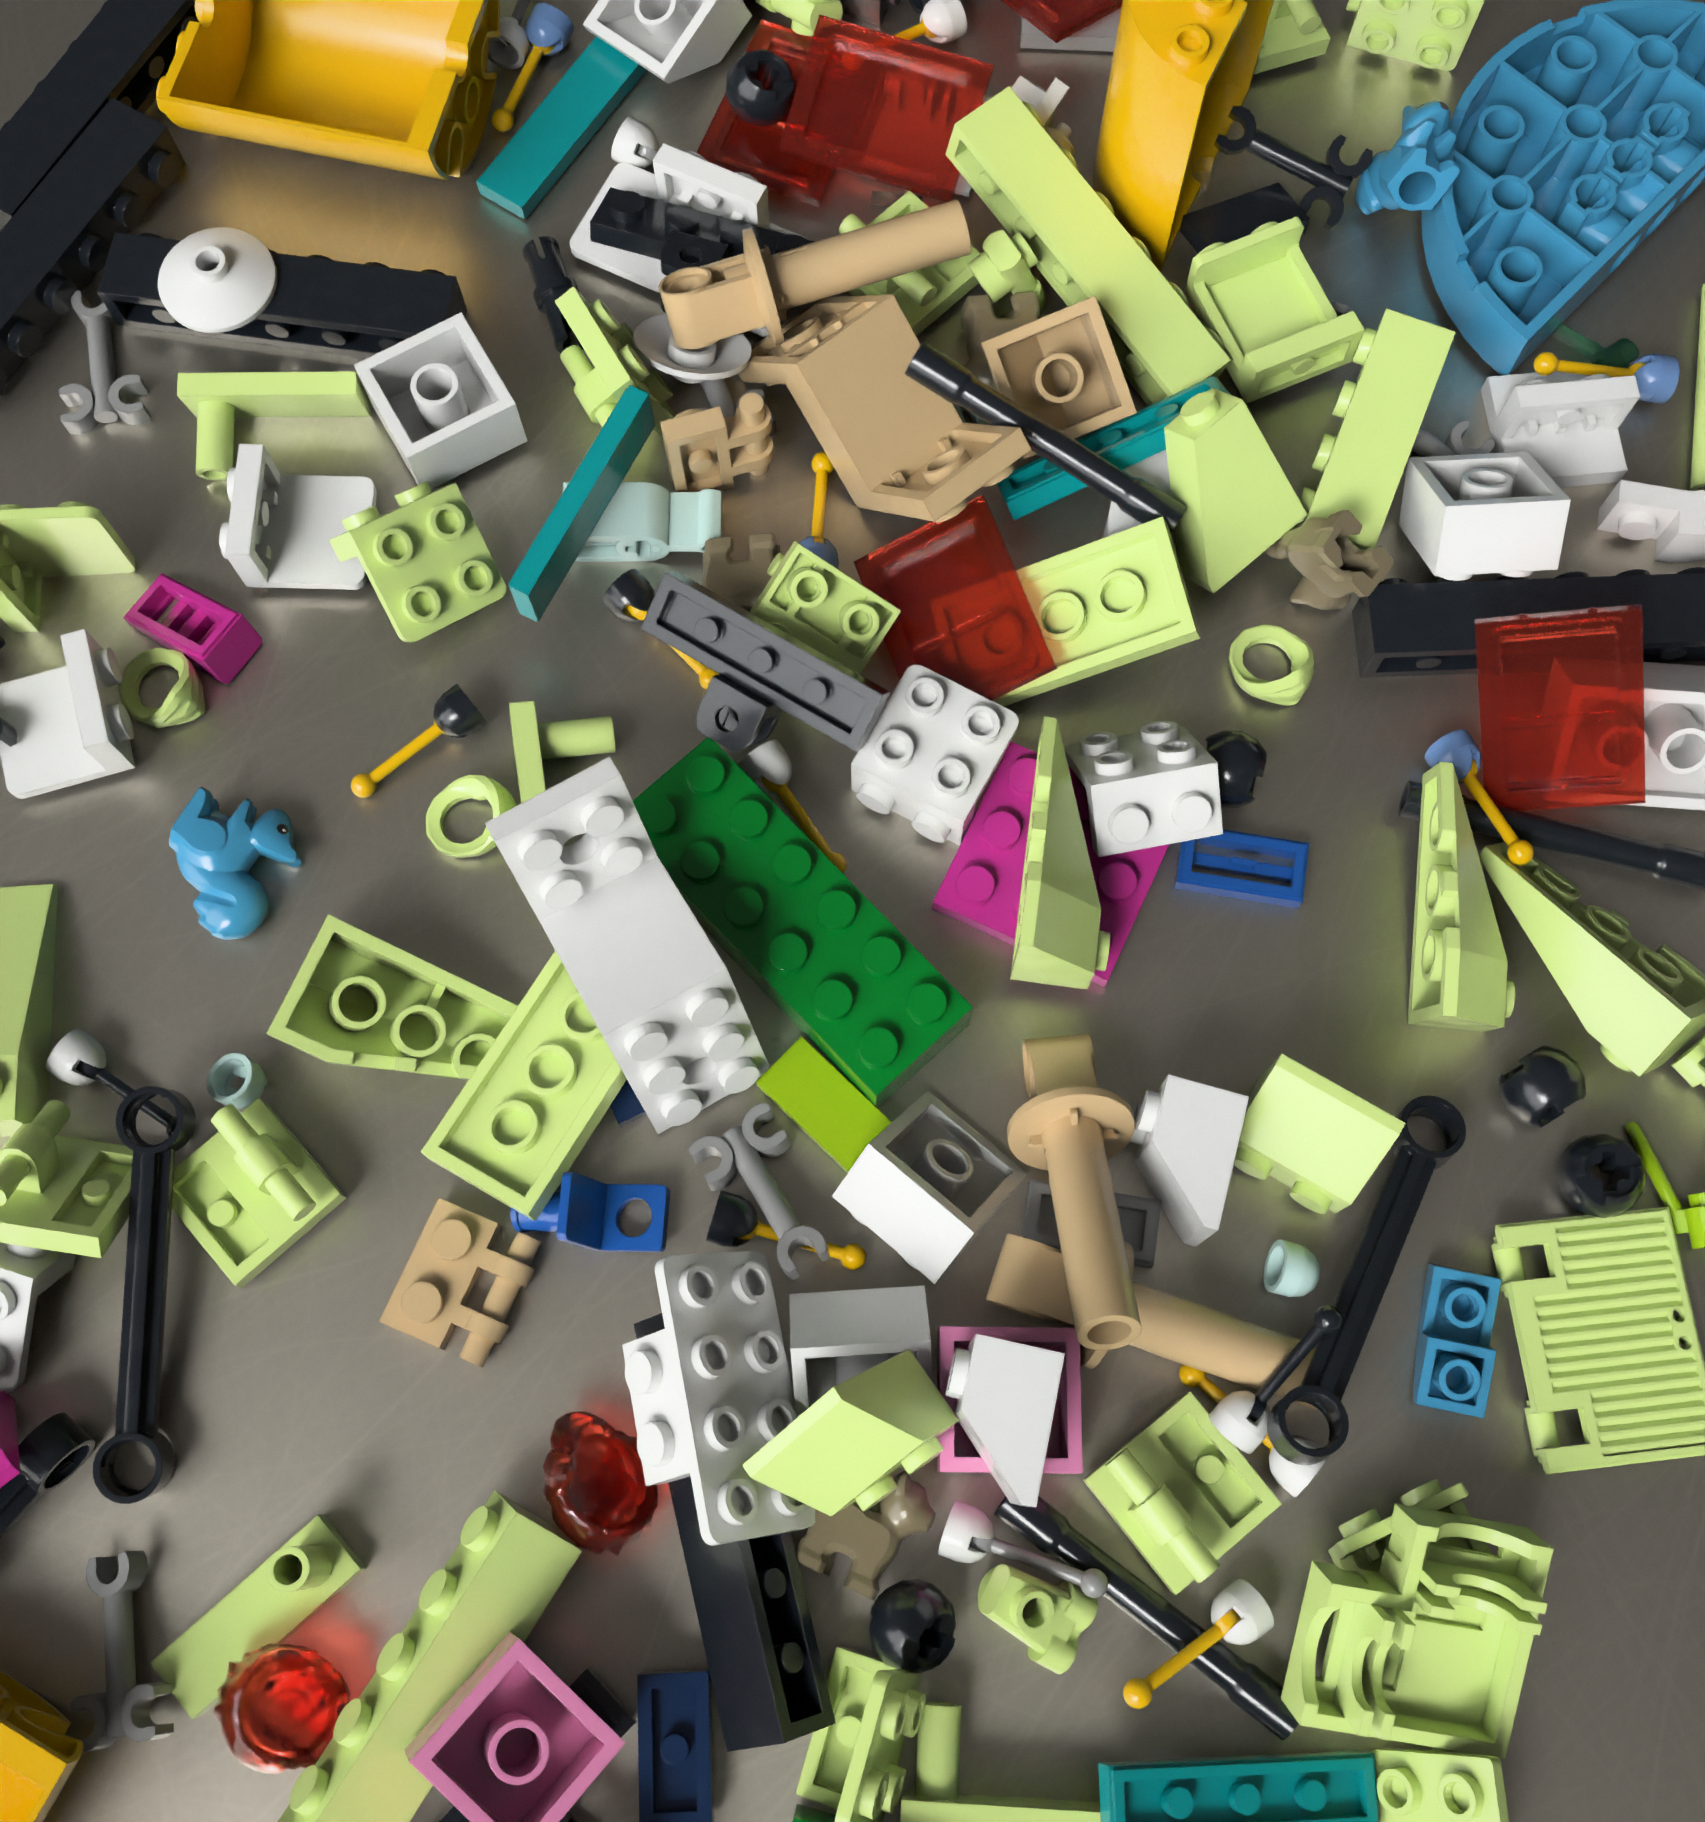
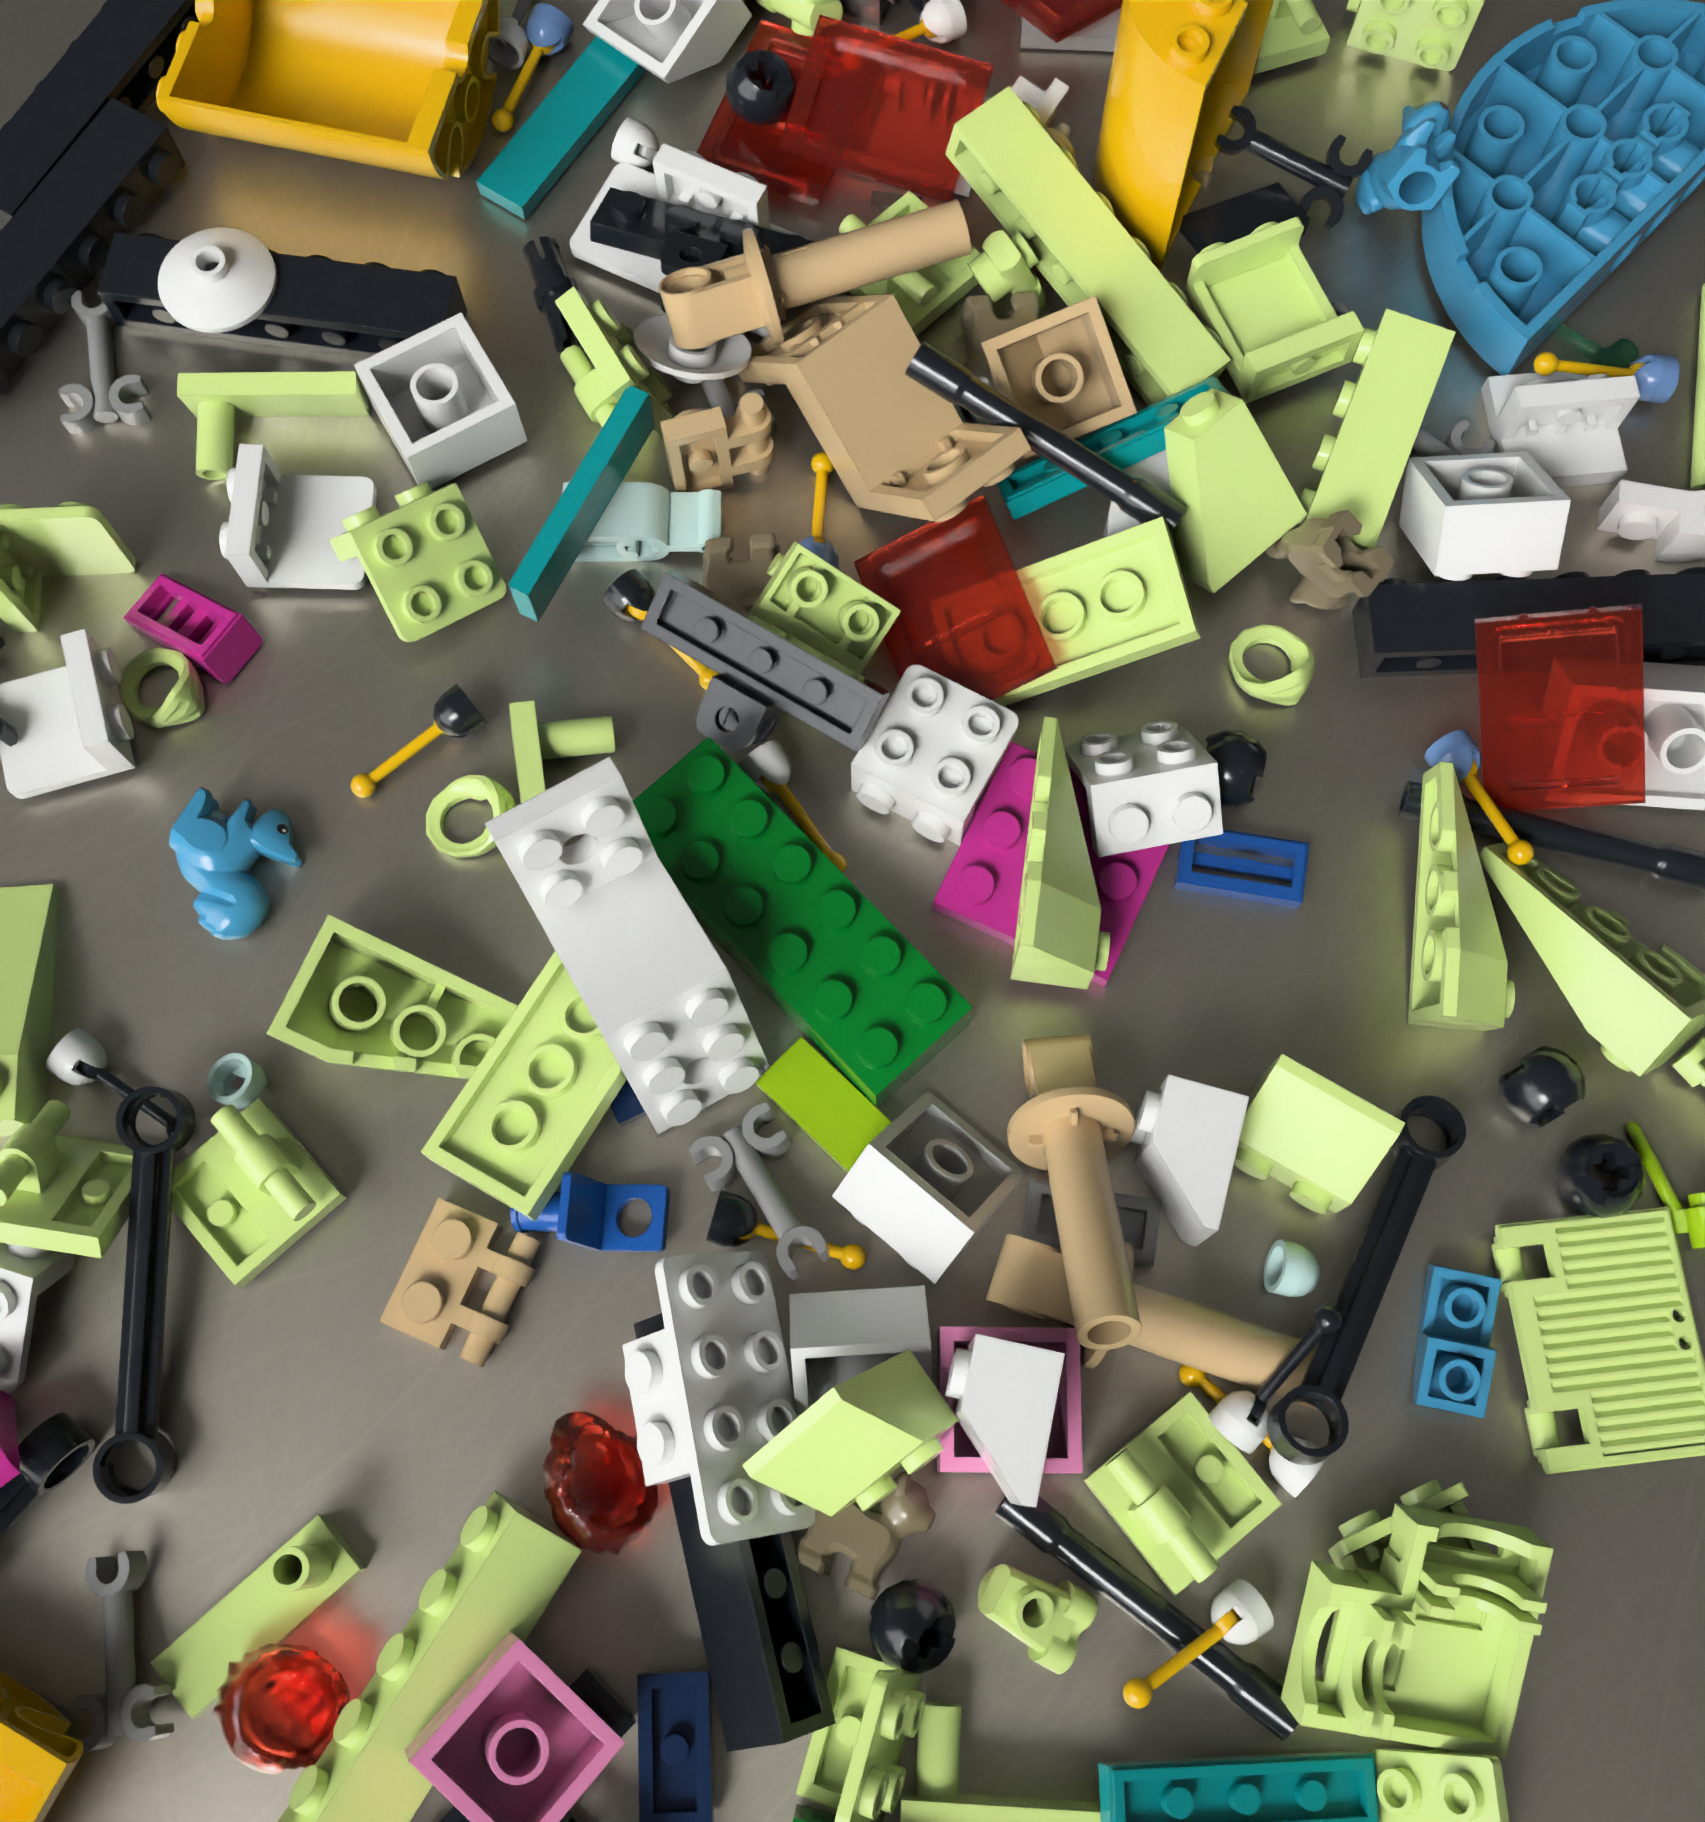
hinge [938,1500,1108,1598] -> none

